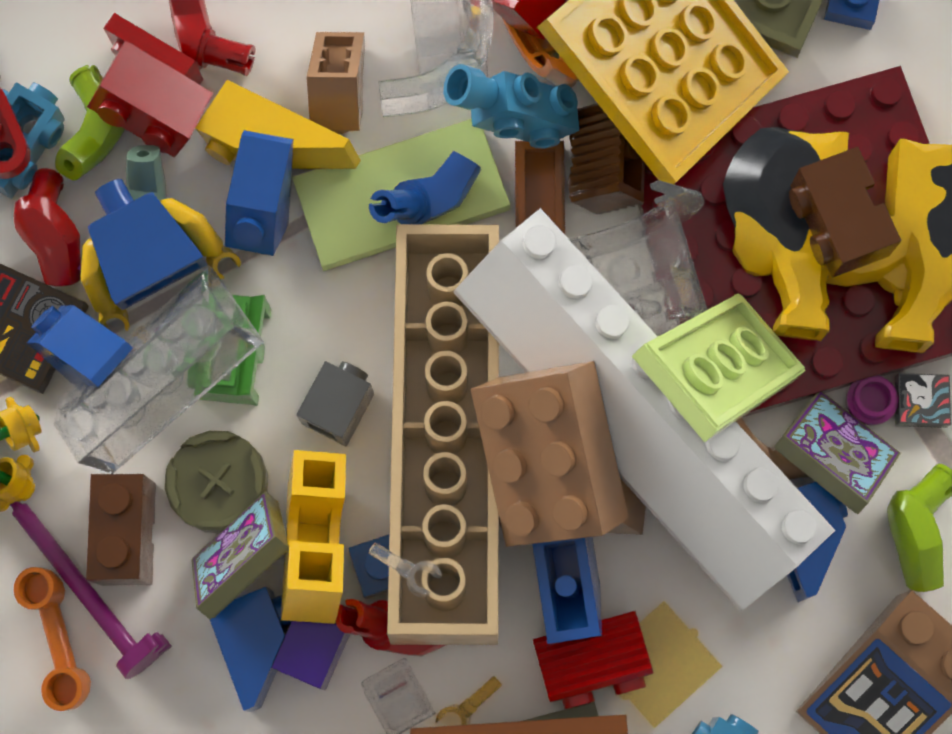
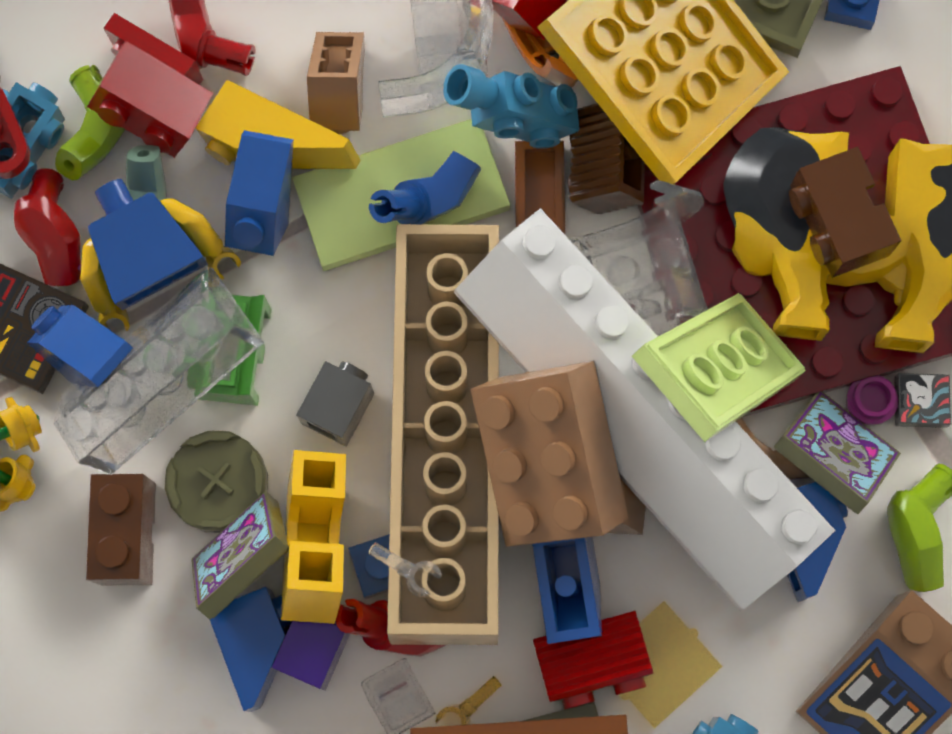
magenta piece [10,501,172,679] -> none
orange bar [14,567,91,711] -> none

